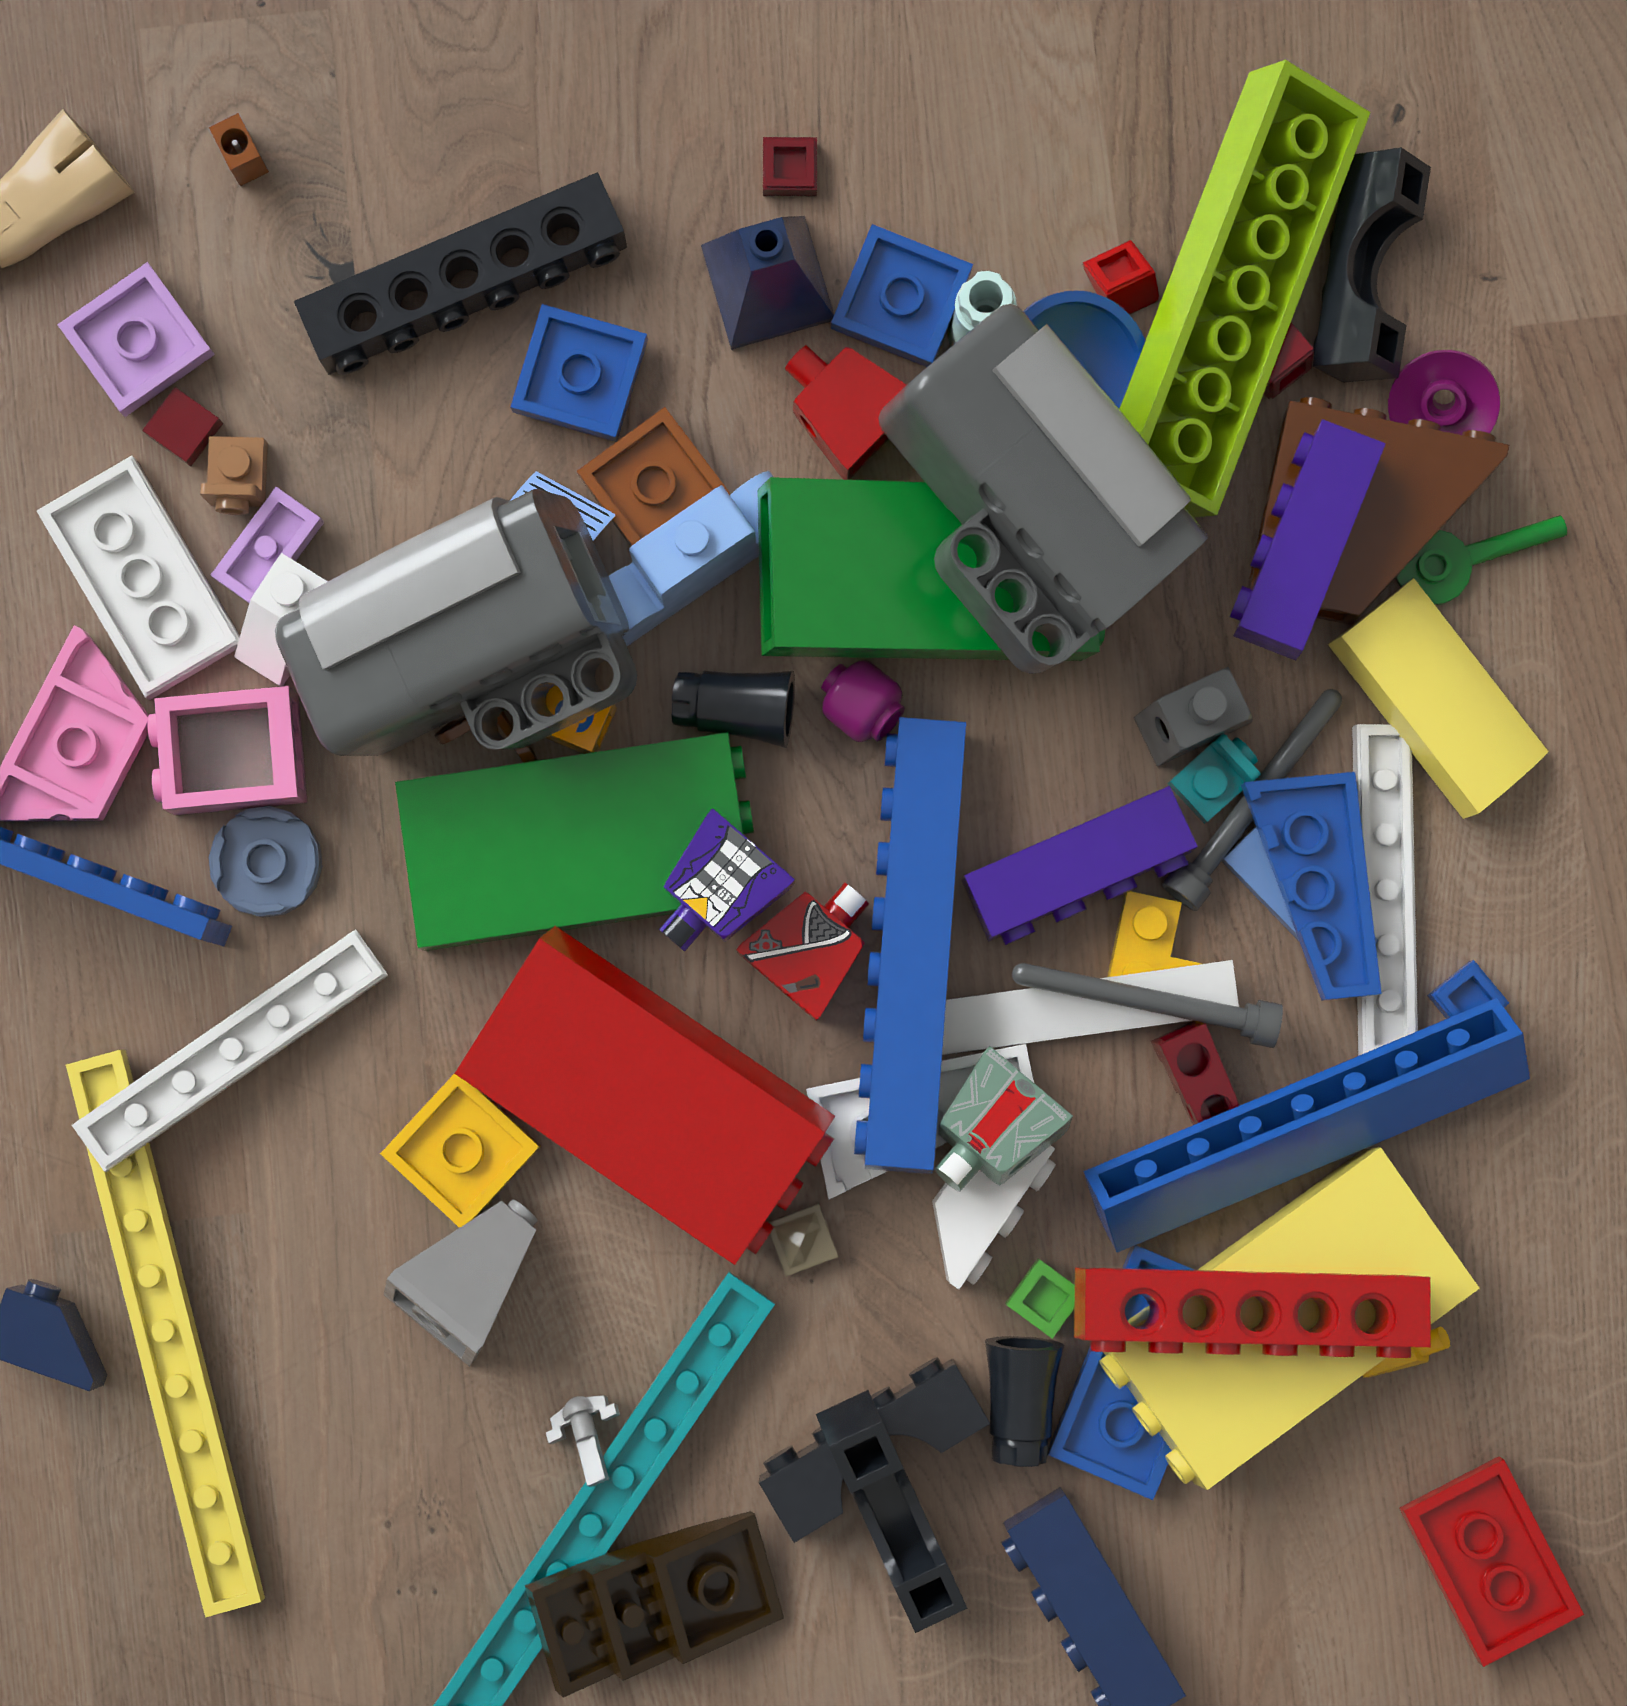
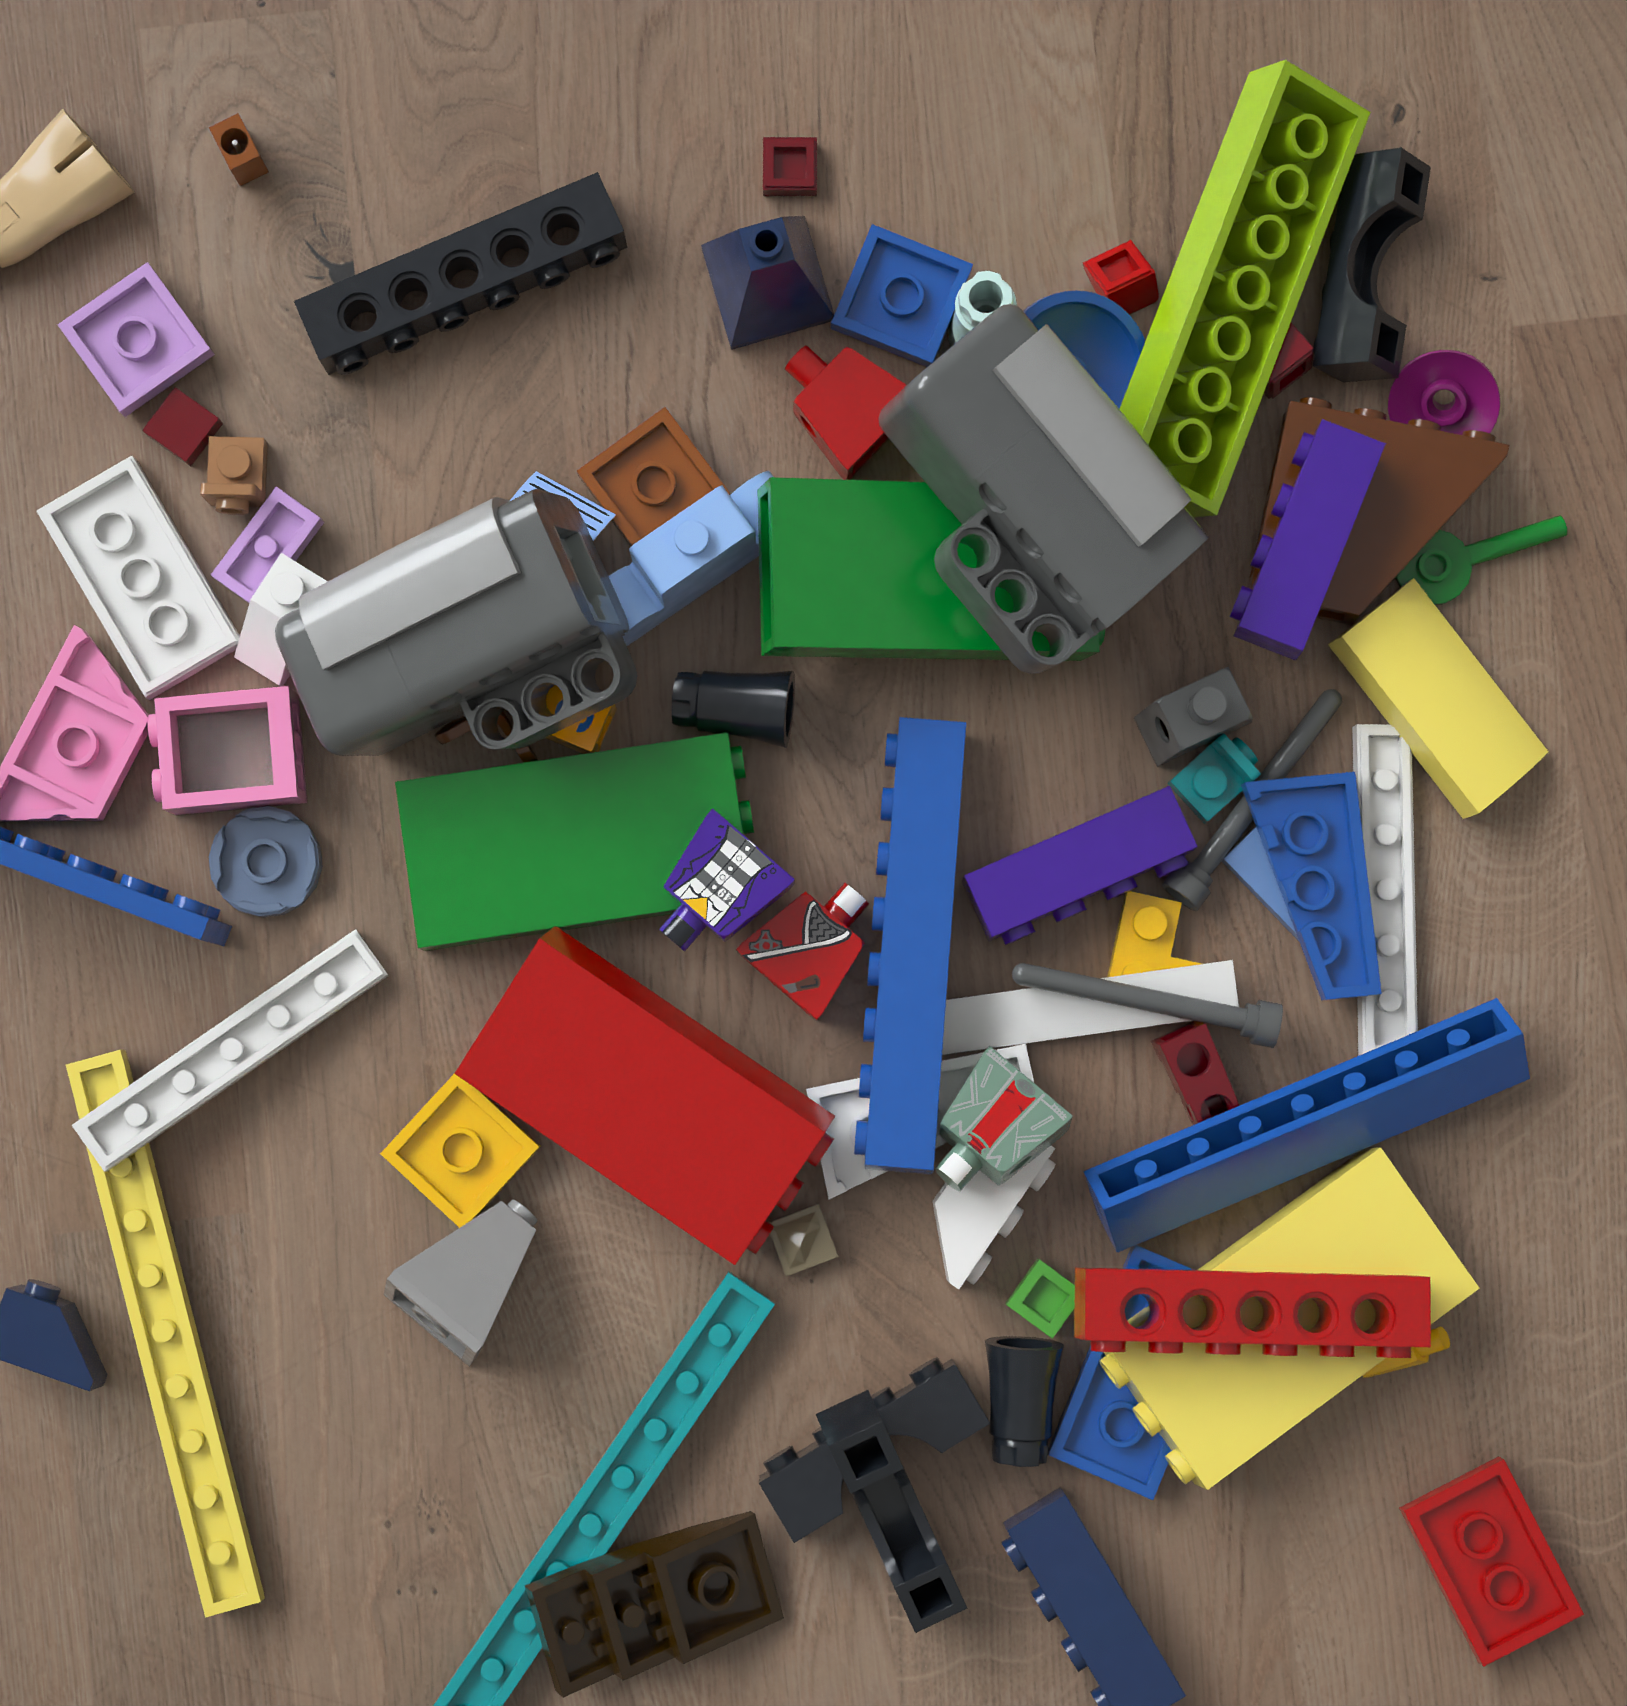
blue plate [510,304,648,442] -> none
piece [545,1395,620,1487] -> none
magenta head [821,660,905,742] -> none
blue tile [1427,960,1509,1019] -> none

